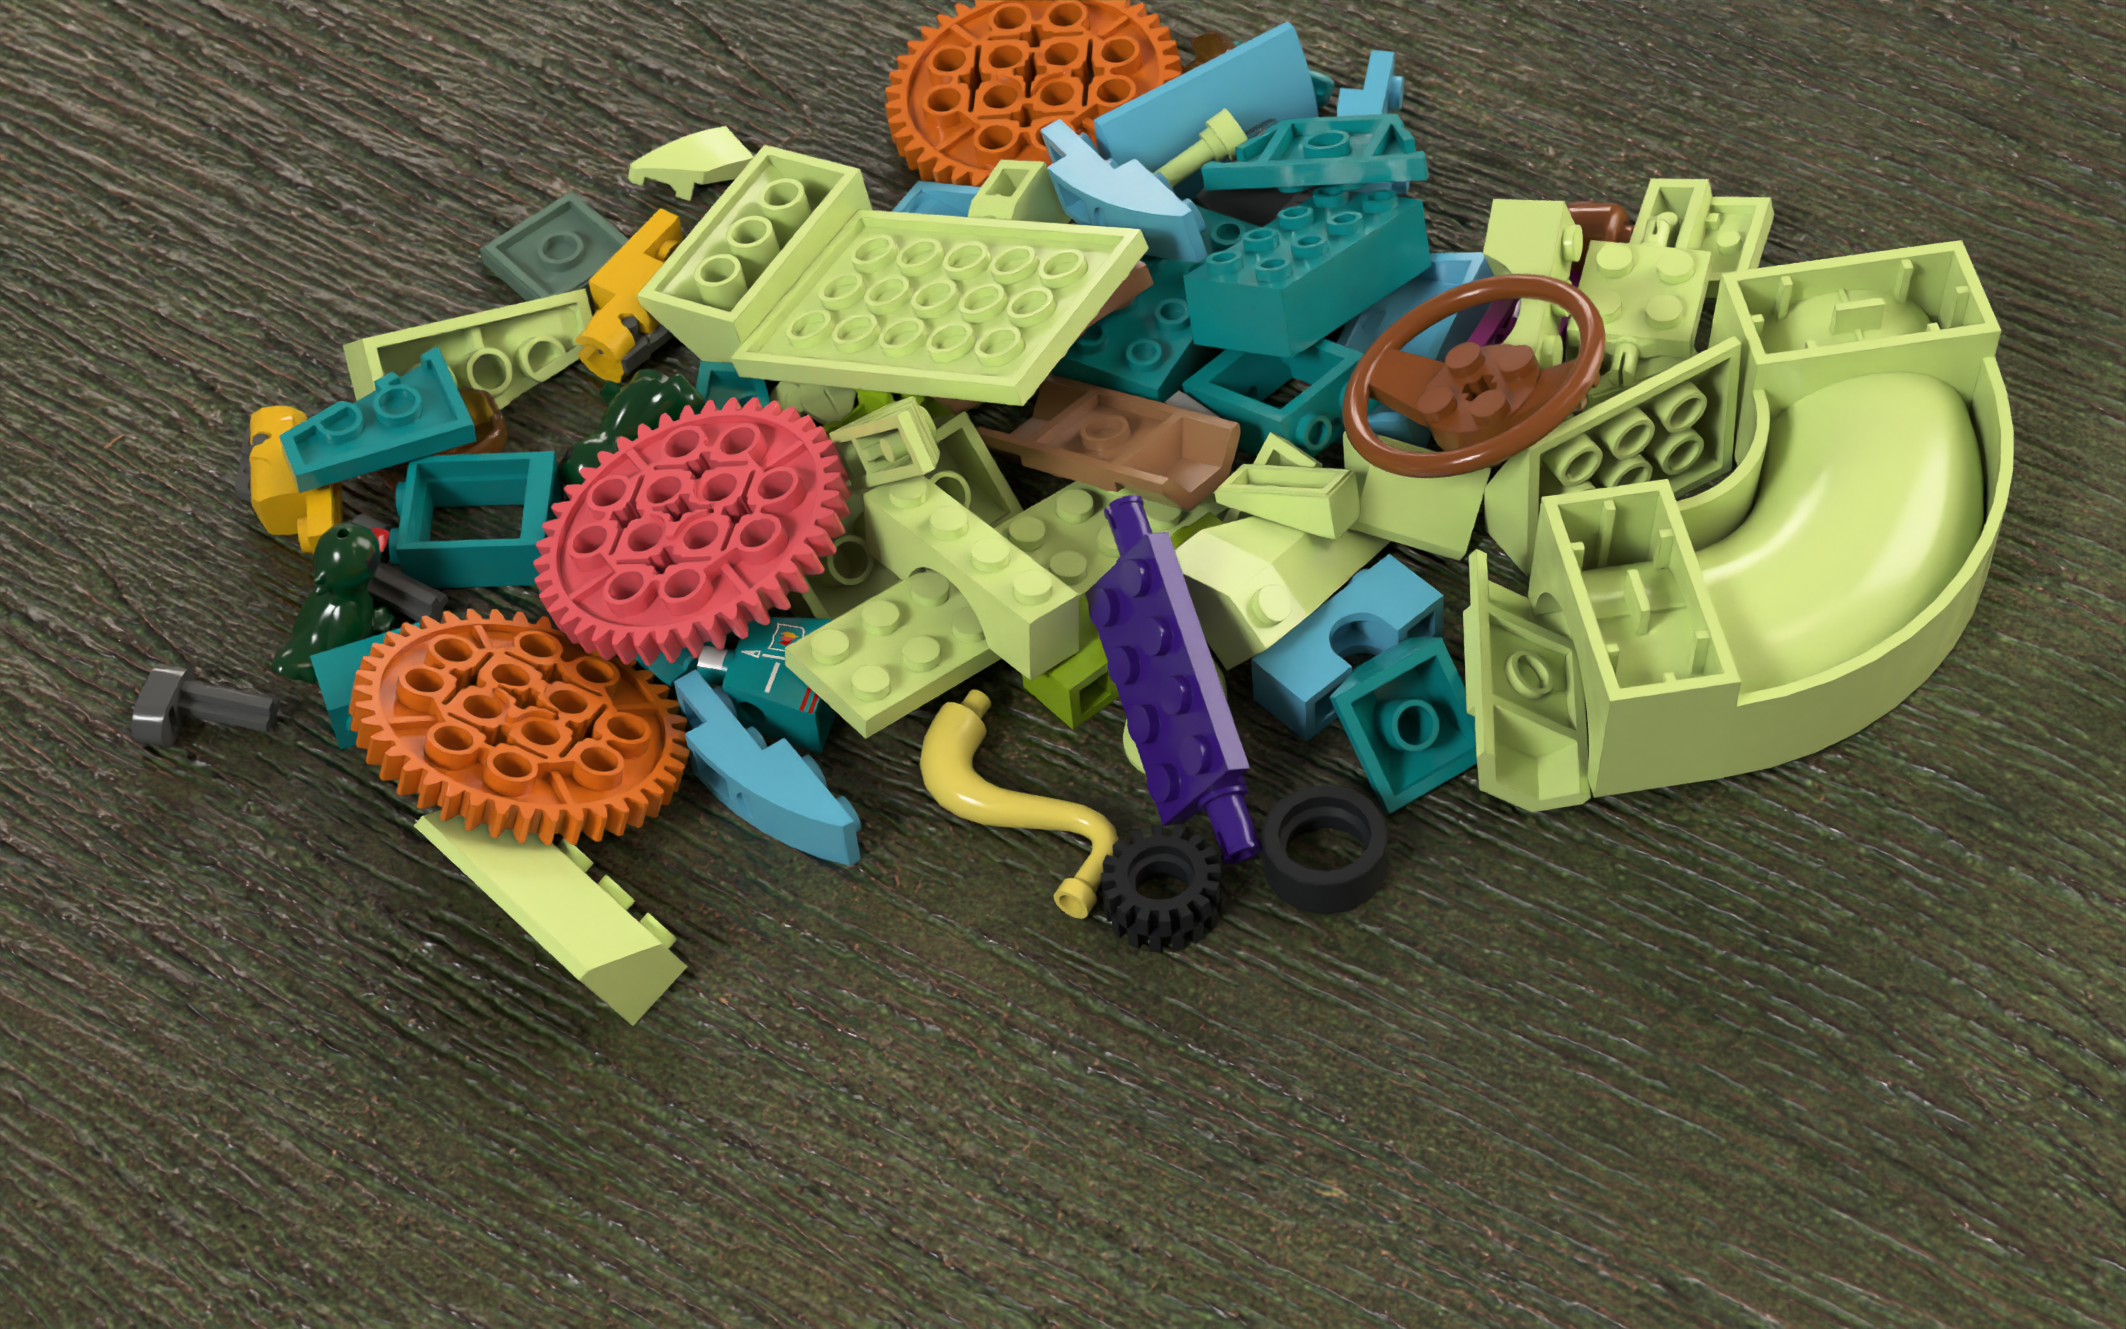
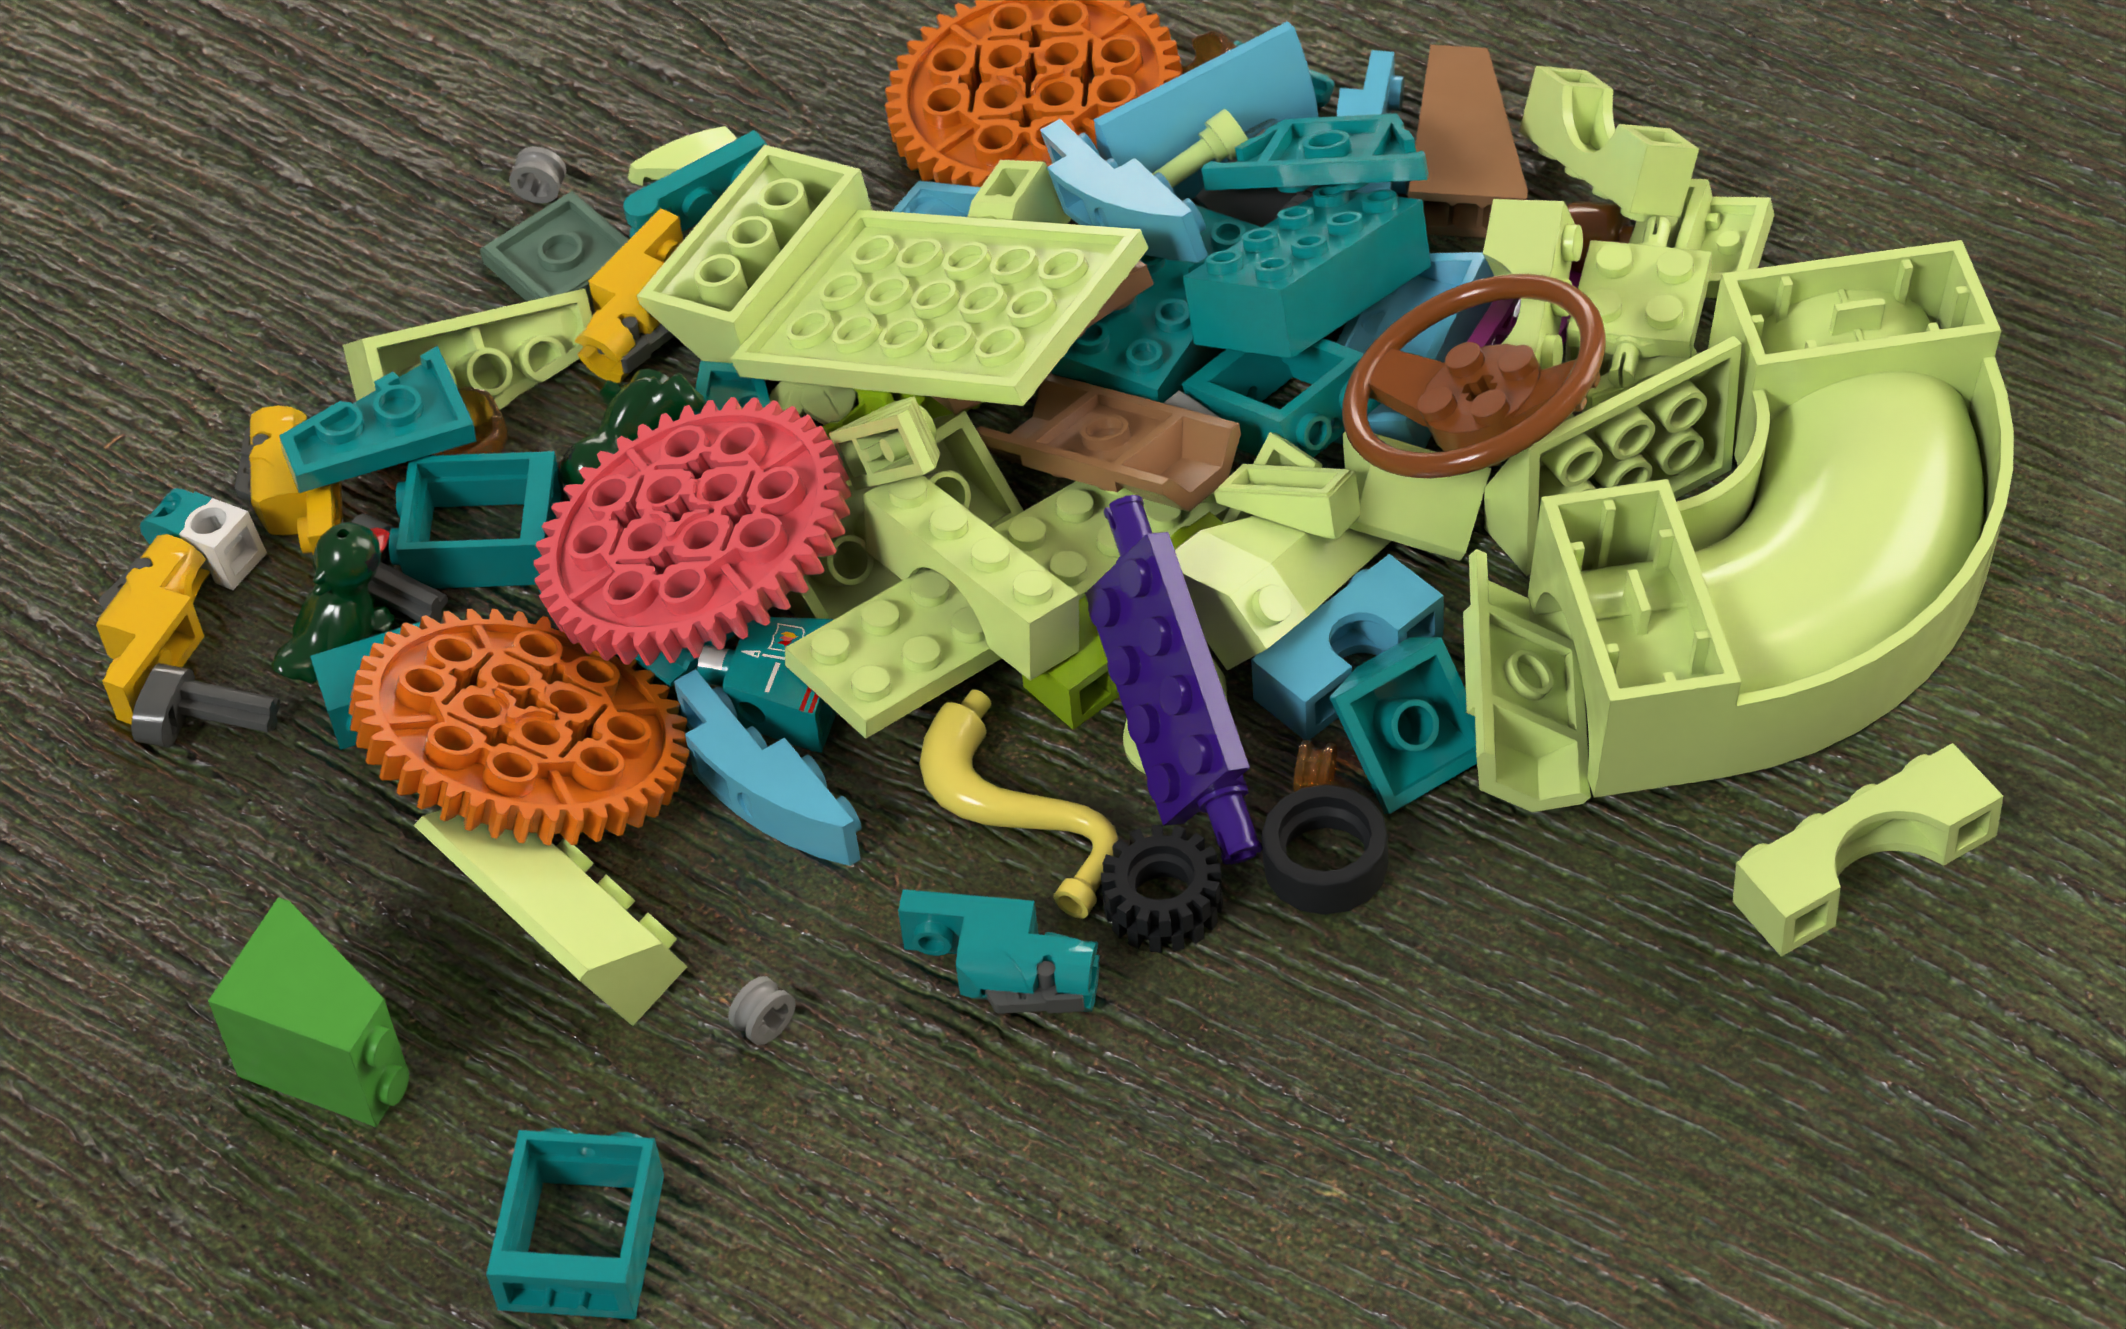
none -> yellow plate [96,534,211,725]
none -> white leg [139,488,267,590]
none -> bright green slope [208,897,410,1127]
none -> teal window [486,1128,664,1320]
none -> light grey bush [509,146,567,203]
none -> teal plate [623,130,767,238]
none -> light grey bush [728,976,796,1045]
none -> teal plate [898,889,1100,1014]
none -> clear orange bush [1293,739,1337,792]
none -> medium nougat slope [1408,45,1528,238]
none -> yellowish green arch [1519,66,1699,222]
none -> yellowish green arch [1733,743,2003,957]

